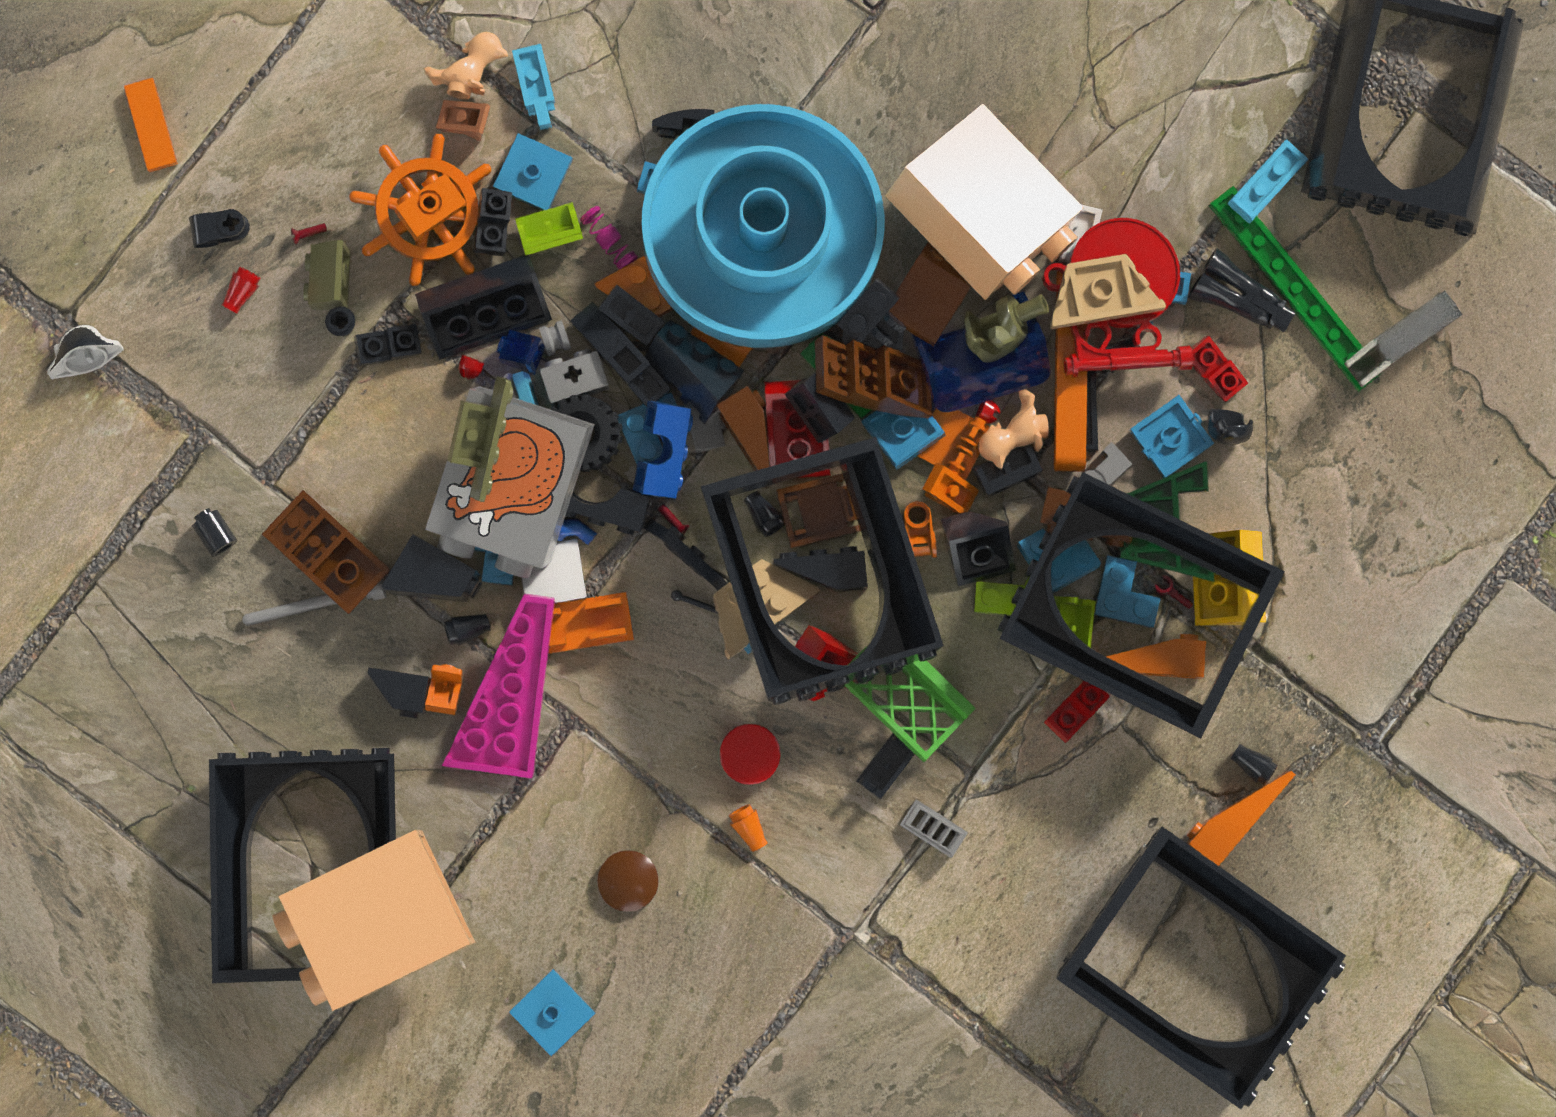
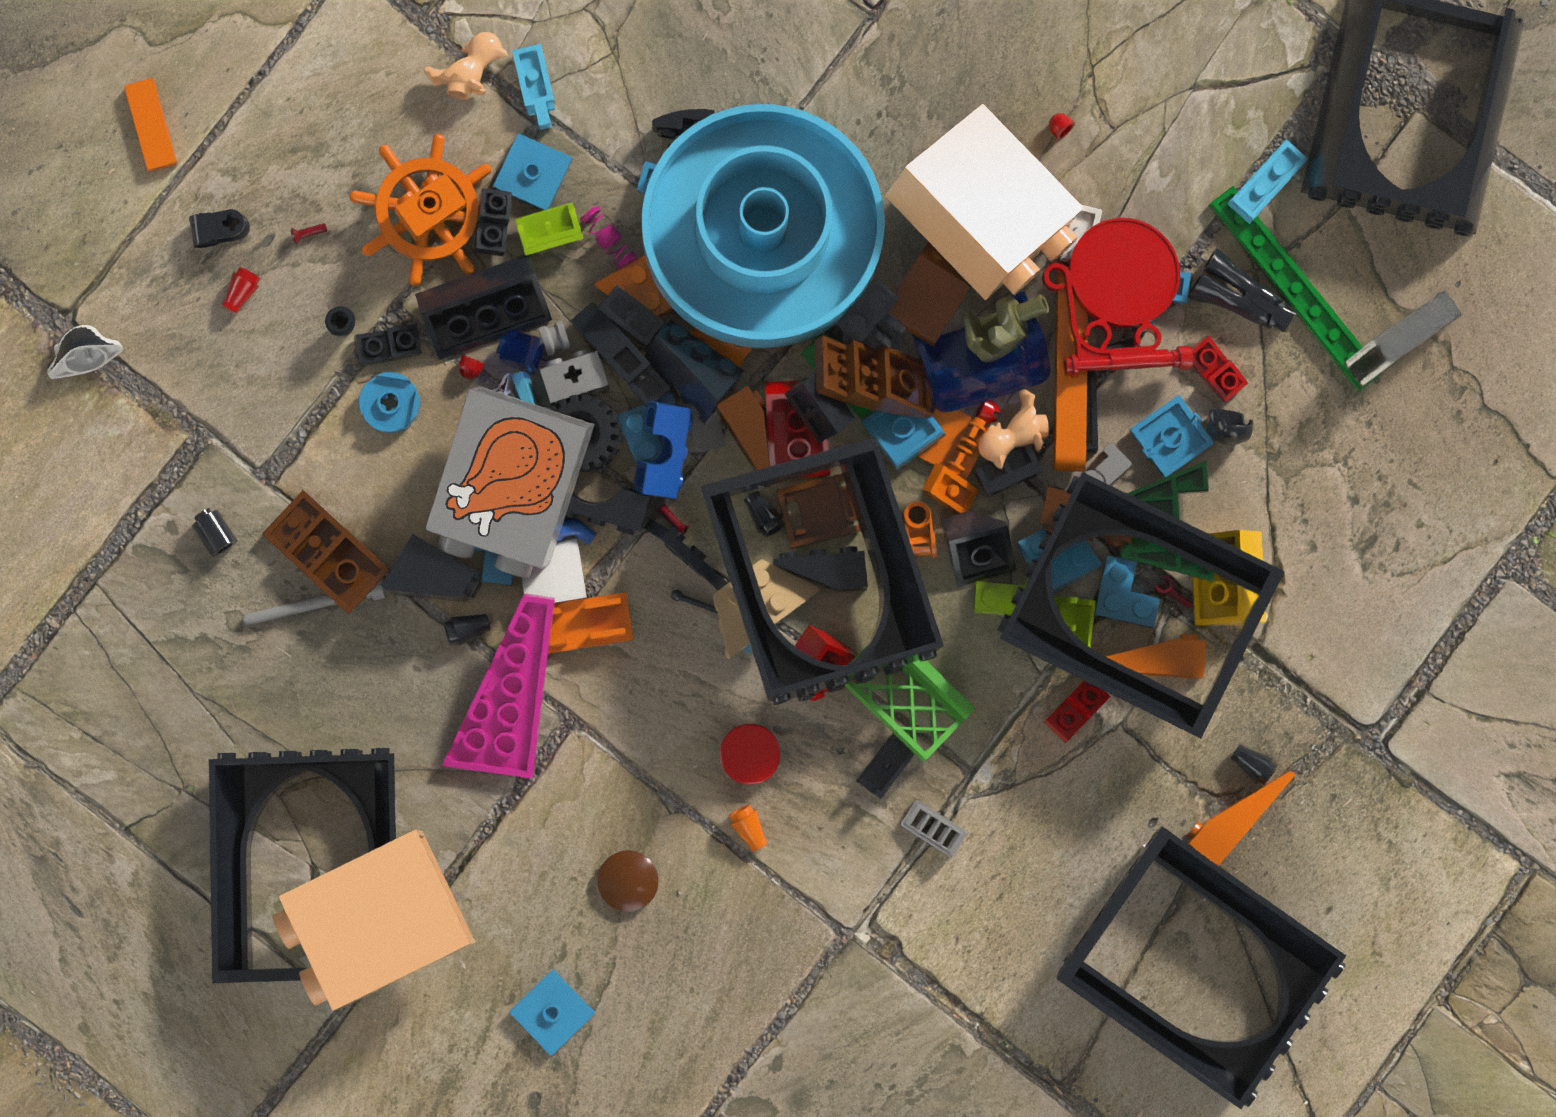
olive slope [303,240,351,310] -> none
black slope [368,667,431,719] -> none
orange bracket [425,664,462,715] -> none
nougat slope [436,100,490,141] -> none
olive bracket [447,376,513,502] -> none
tan wing [1050,254,1166,329] -> none
none -> dark azure plate [359,372,421,433]
none -> red hinge [1049,113,1075,140]

